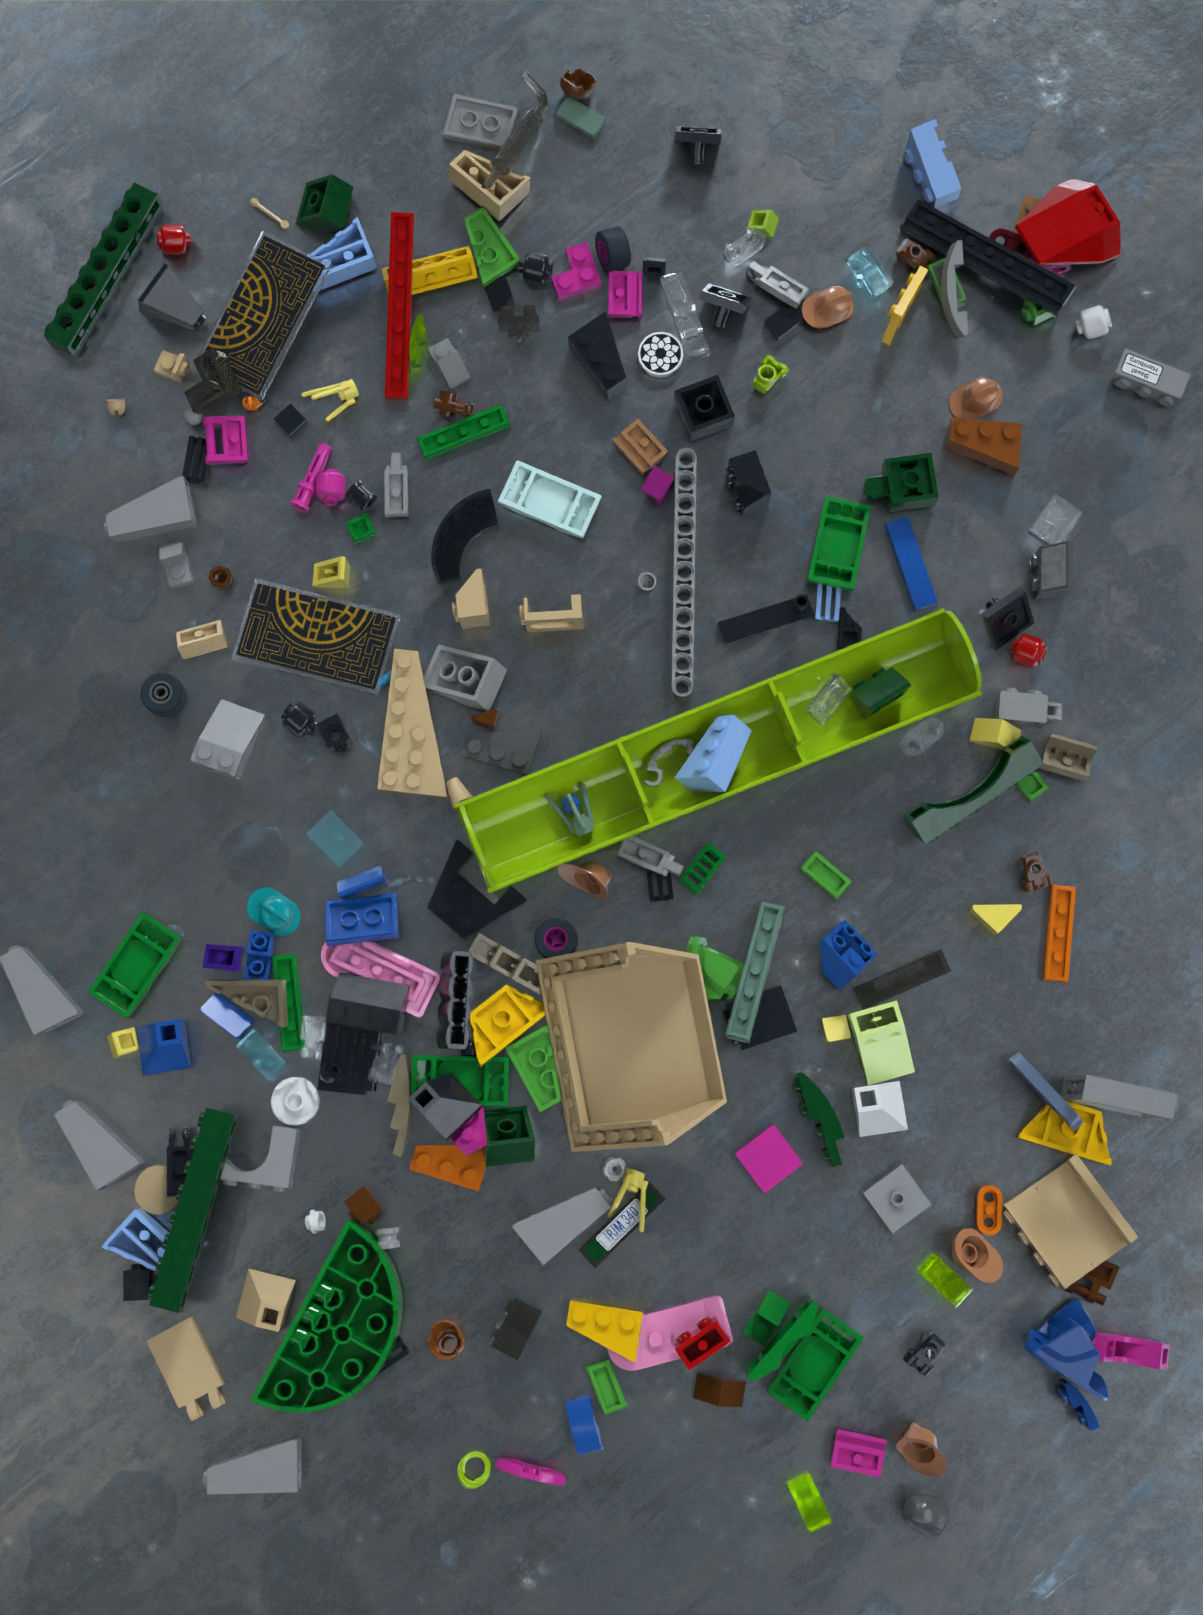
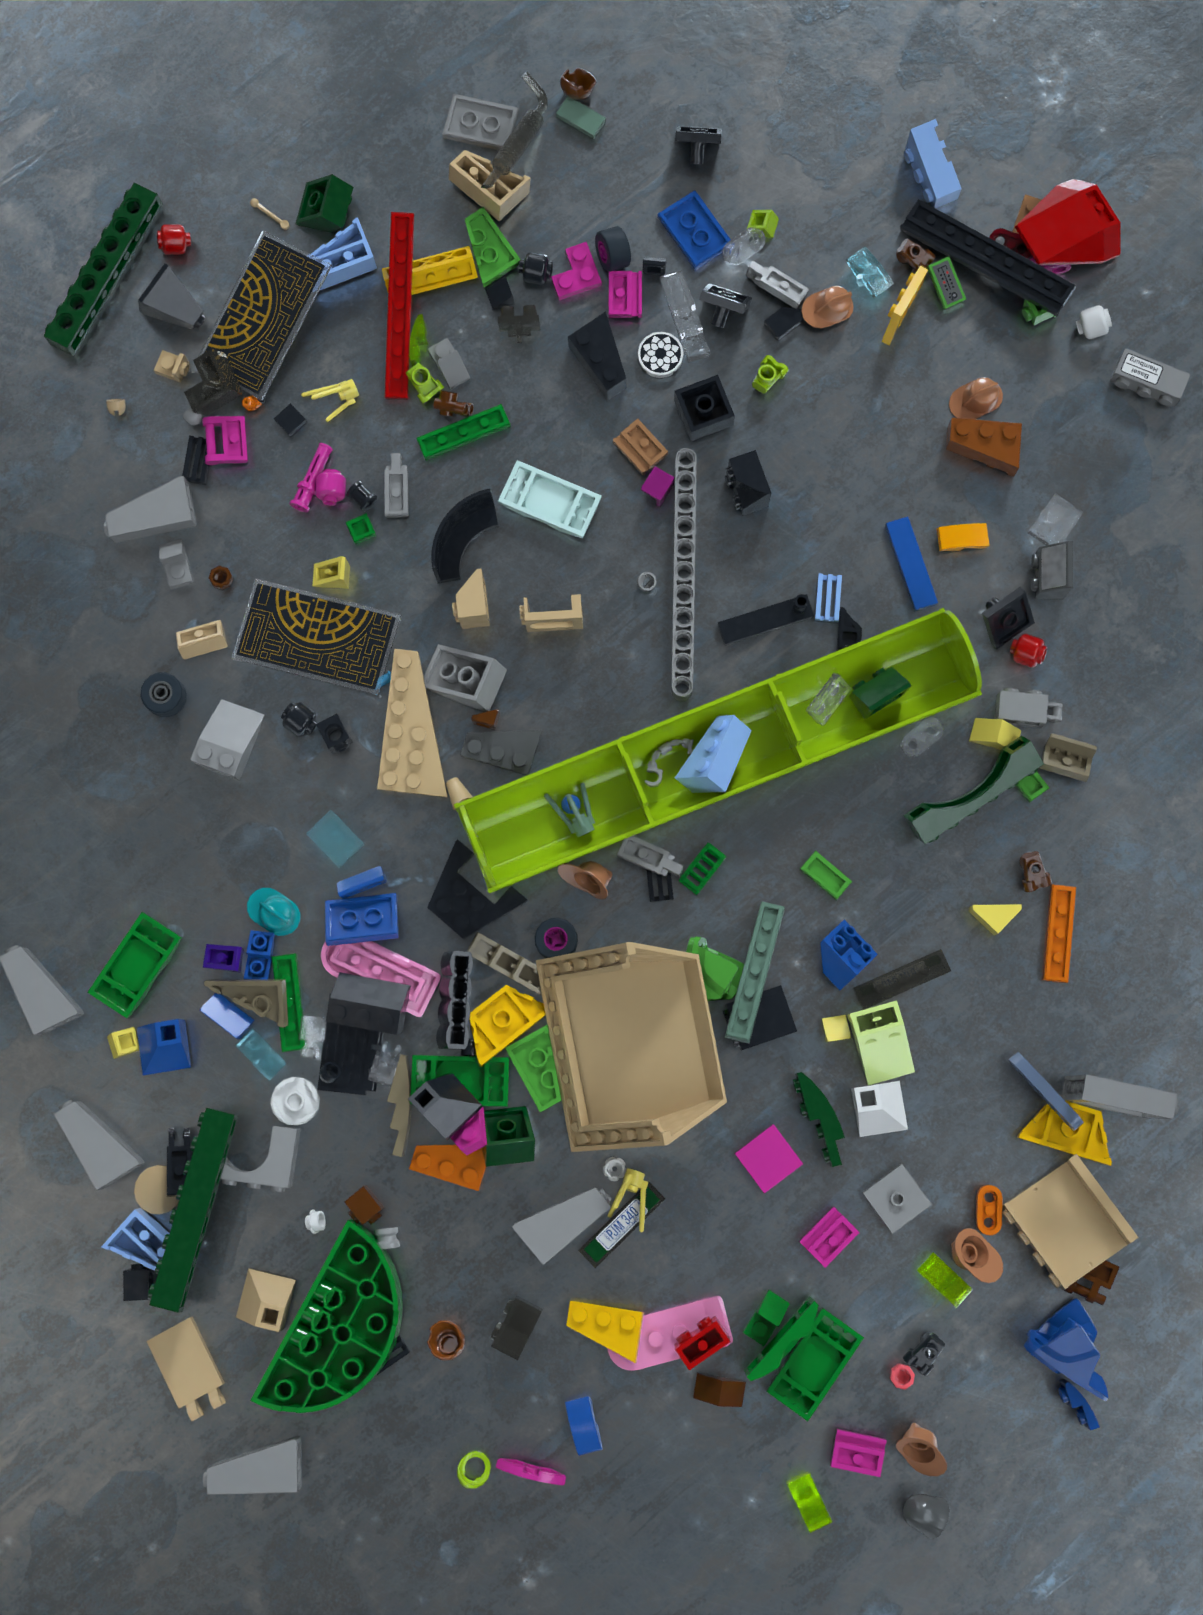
bright green tile [586,1358,627,1416] -> none
green slope [807,496,871,591] -> none
dark green brick [863,453,939,512] -> none
light grey slope [941,240,968,338] -> none
dark pink arch [1093,1332,1170,1369] -> none
none -> lime plate [406,362,444,404]
none -> blue tile [657,190,733,270]
none -> dark pink plate [799,1206,860,1268]
none -> coral tile [889,1363,915,1390]
none -> light orange slope [936,523,990,551]

